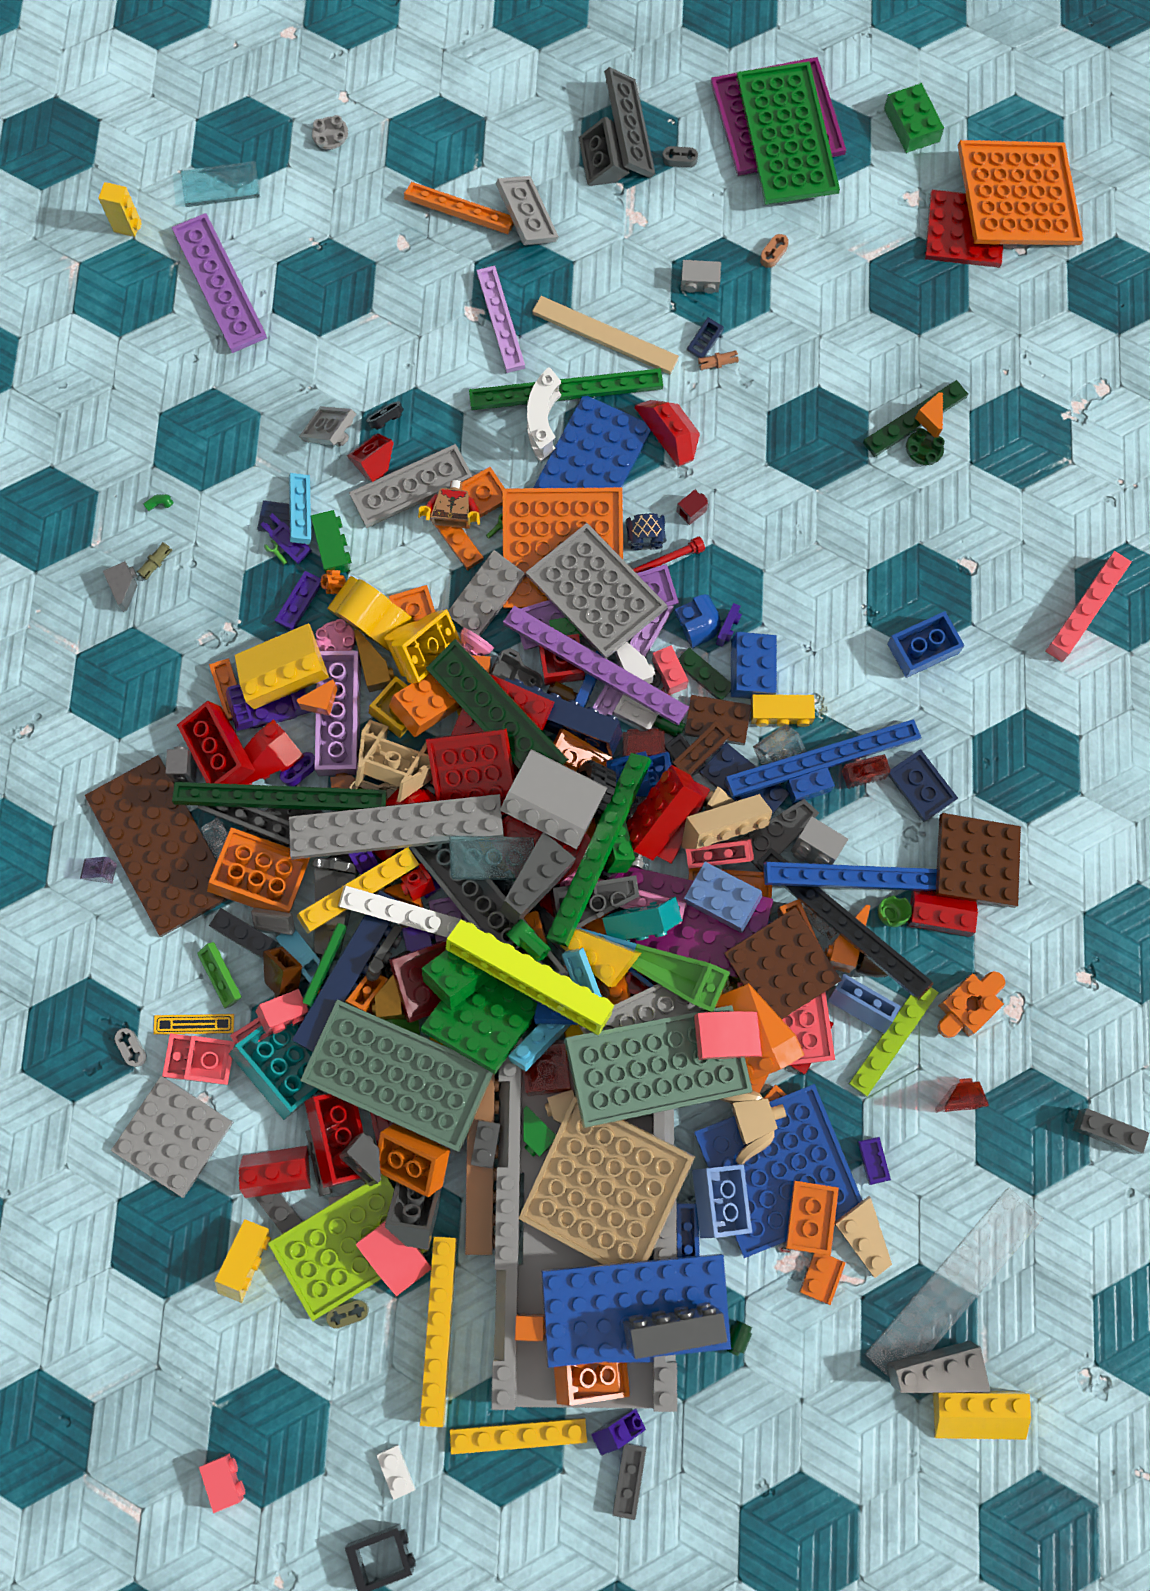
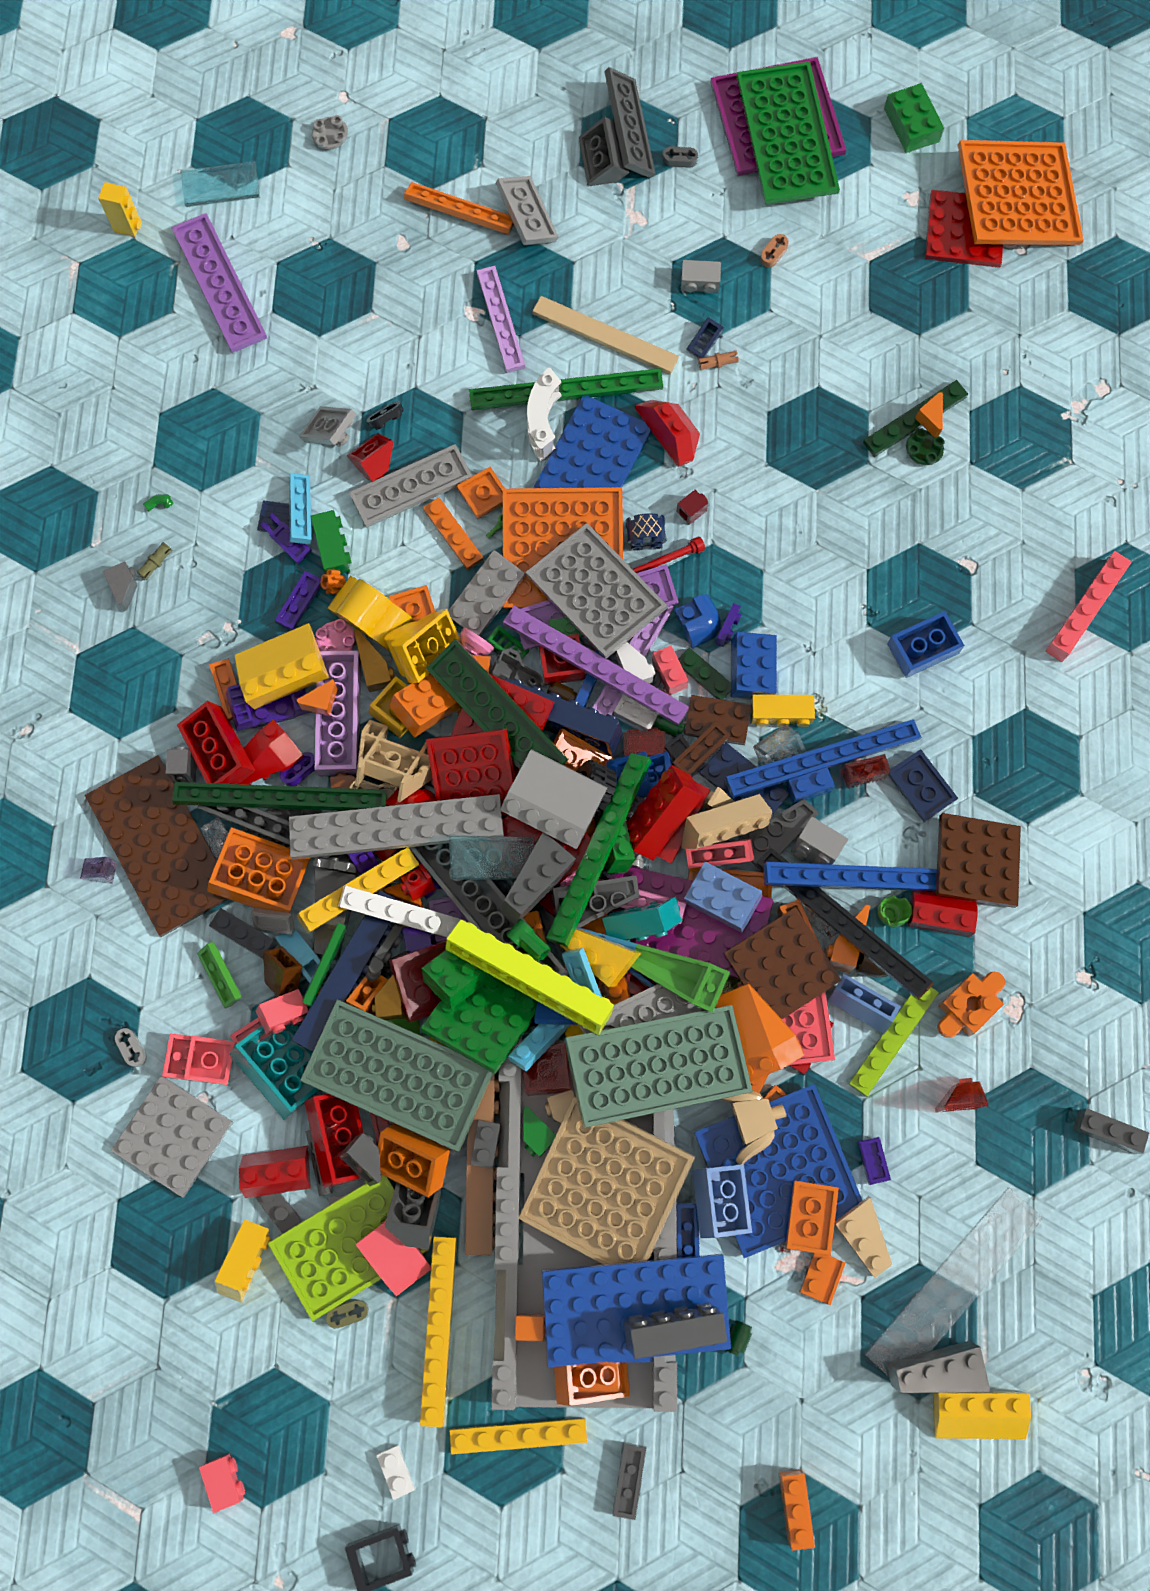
sticker [154,1014,234,1034] -> none
bright green hand [264,540,287,565] -> none
torso [418,480,480,529] -> none
dark purple slope [591,1409,646,1456] -> none
coral slope [694,1012,762,1060] -> none
none -> green slope [486,625,530,660]
none -> orange brick [779,1470,815,1551]

